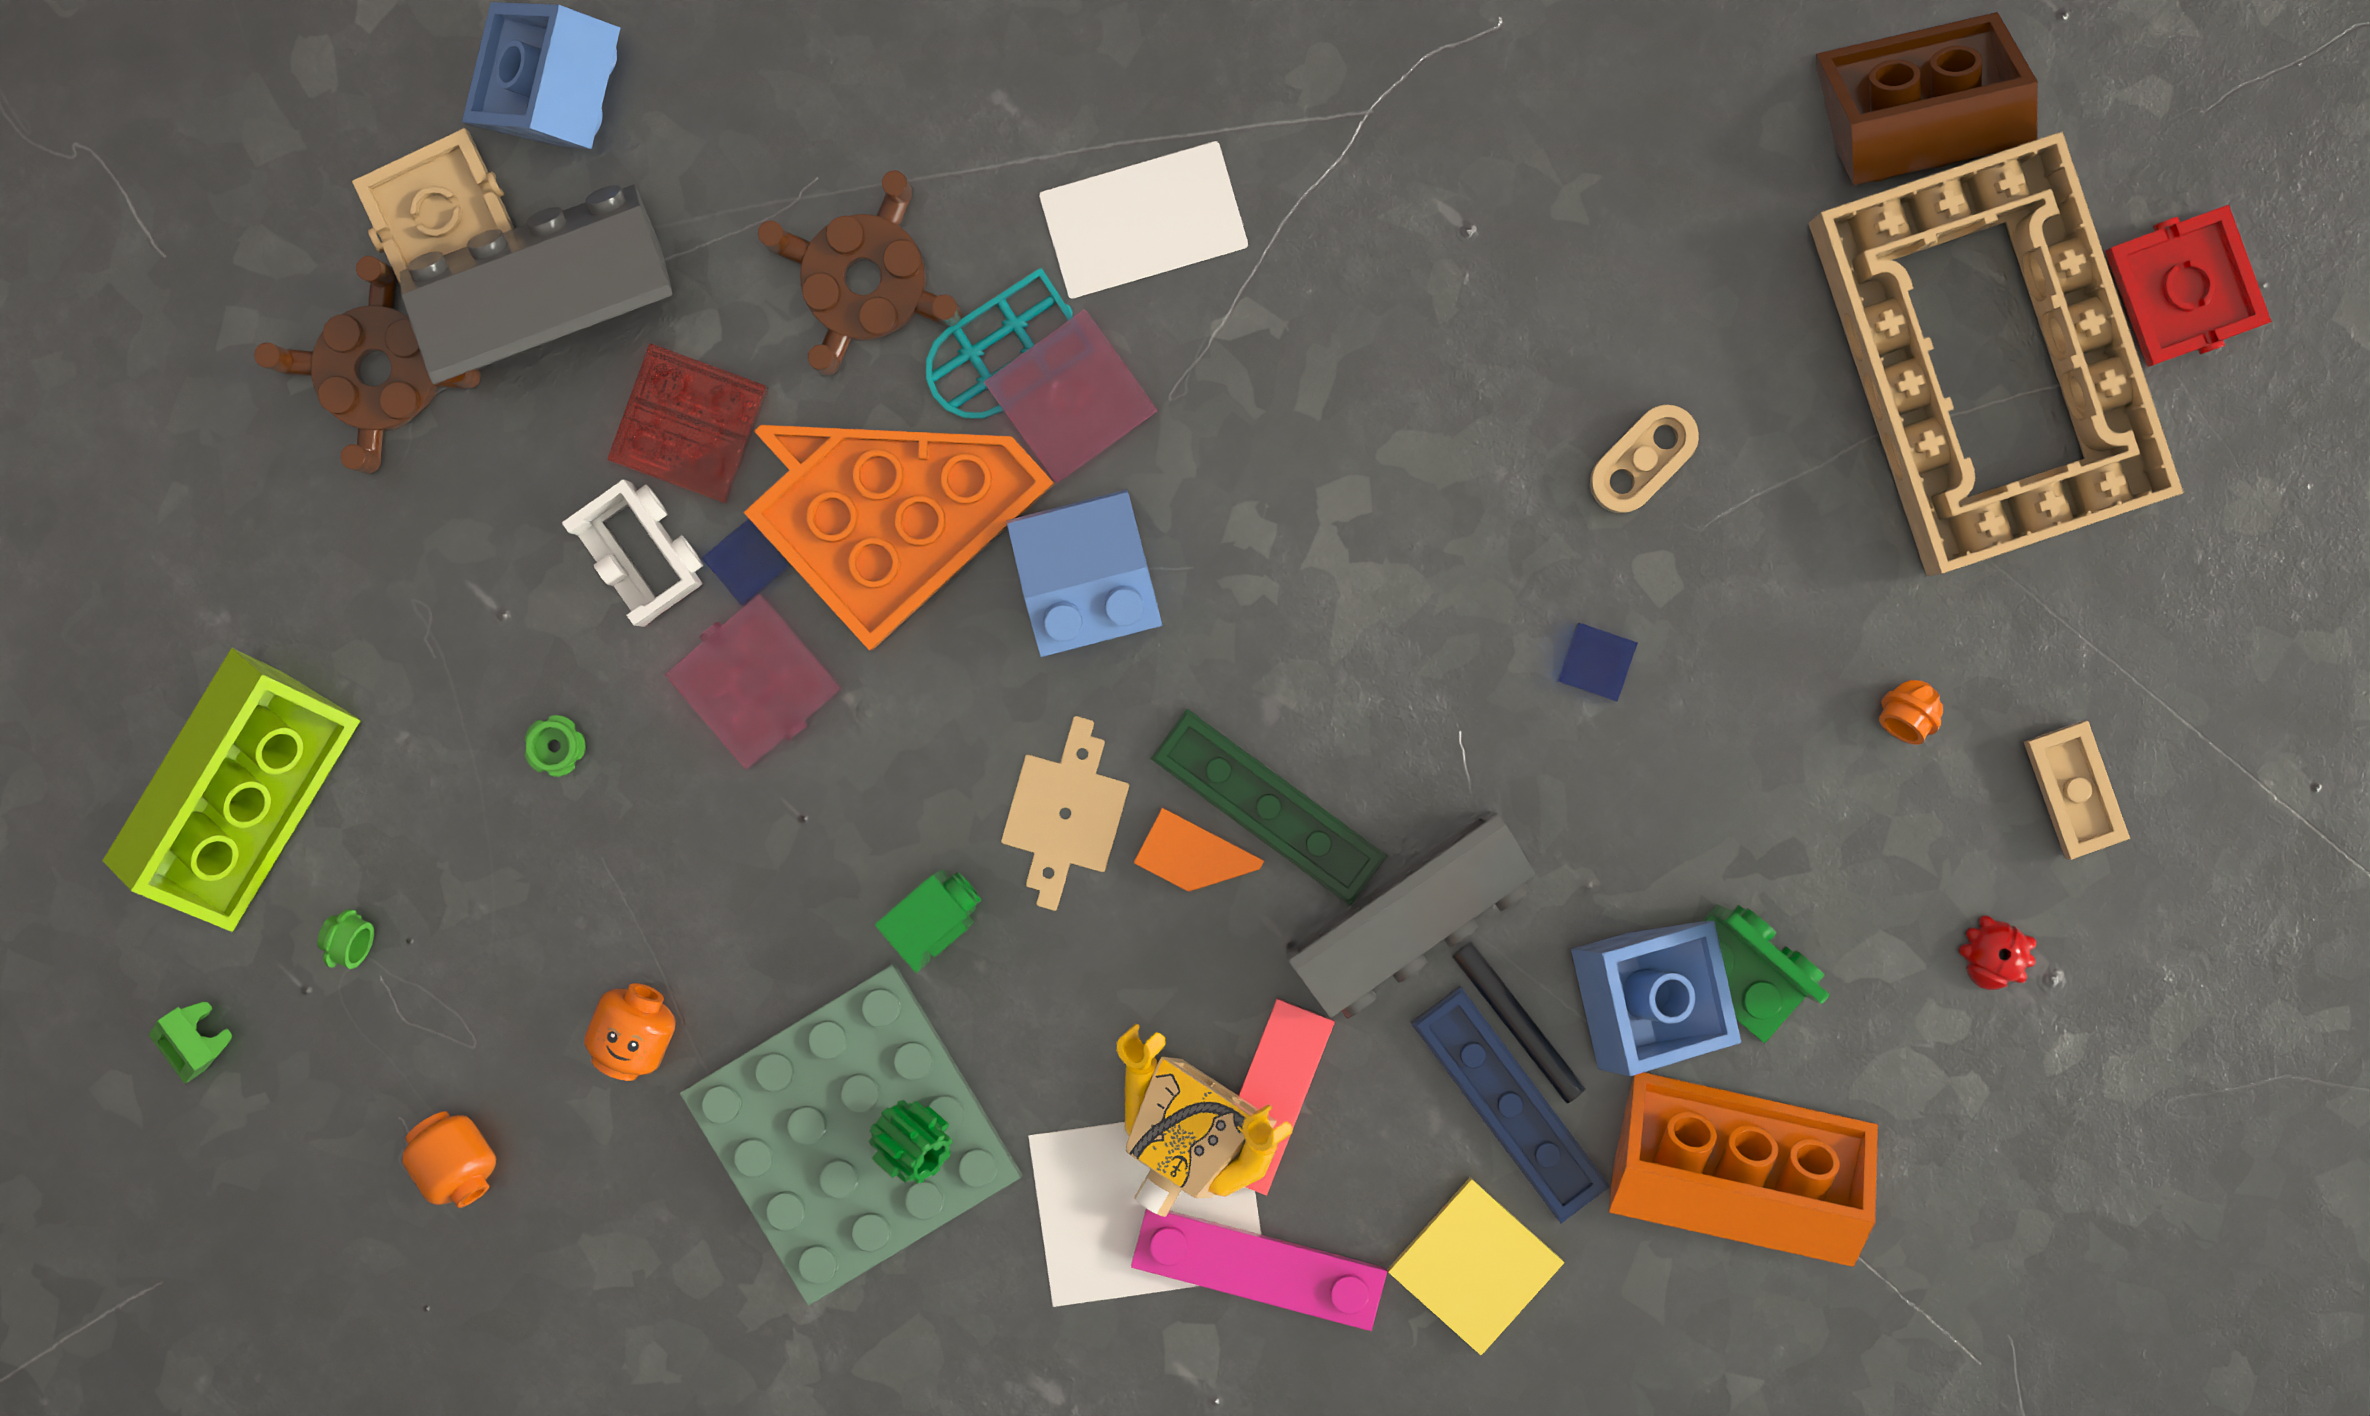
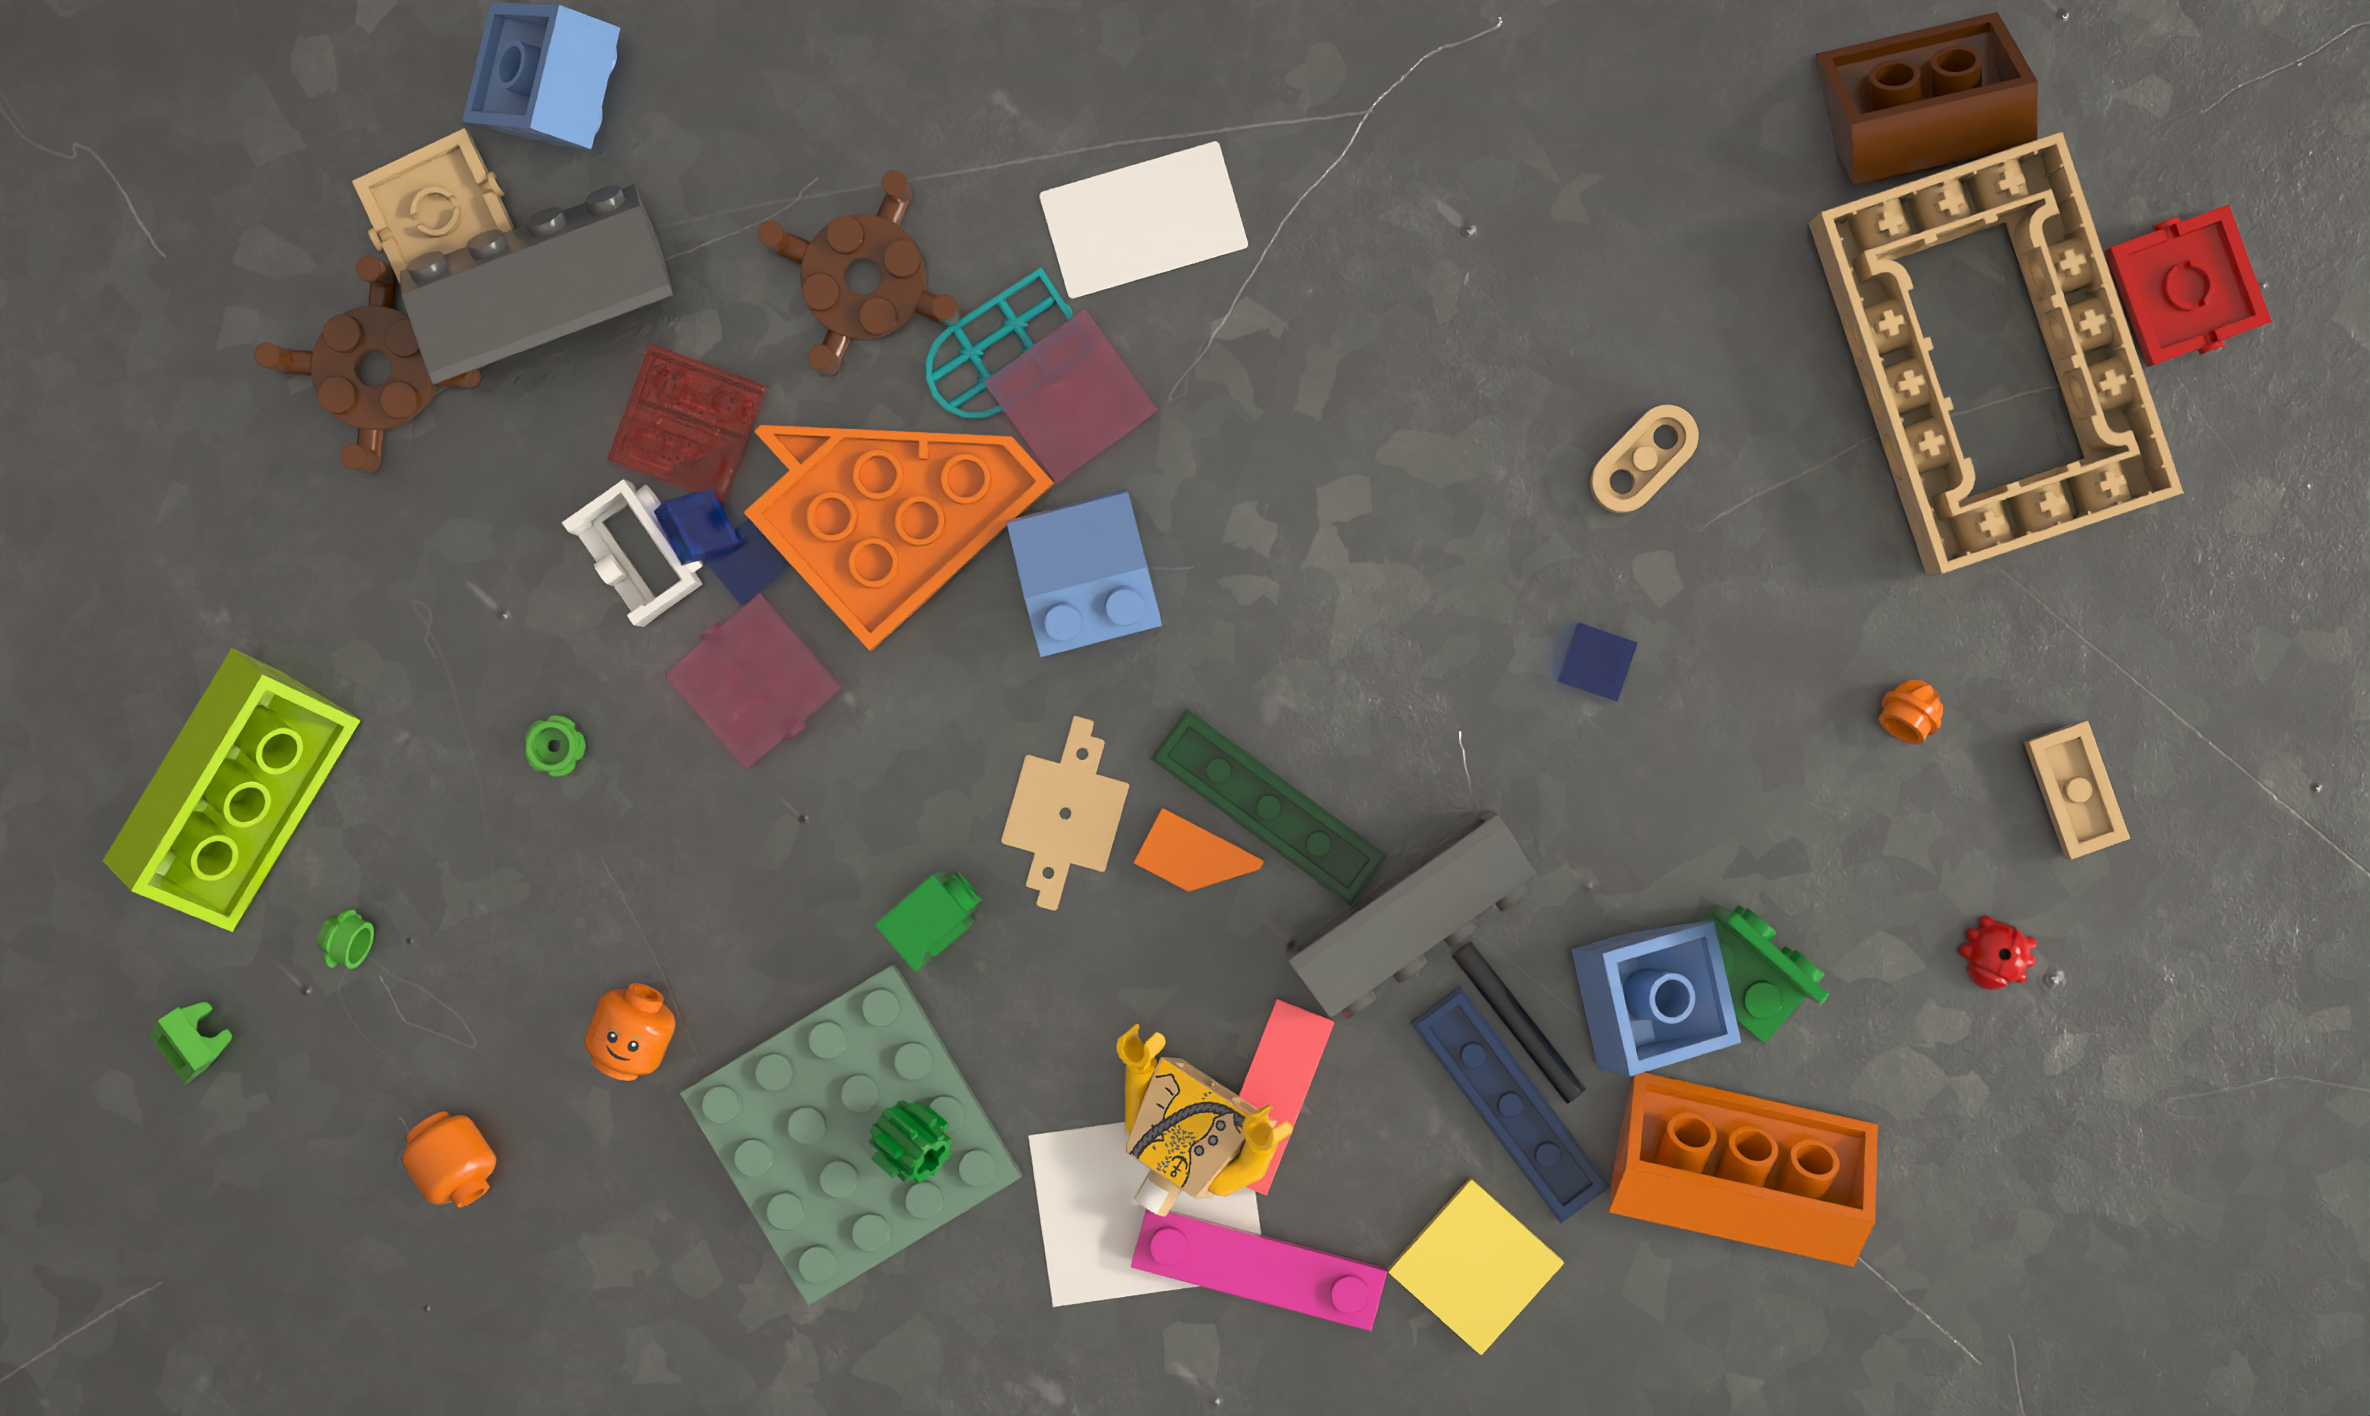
none -> clear blue tile [653,488,740,566]

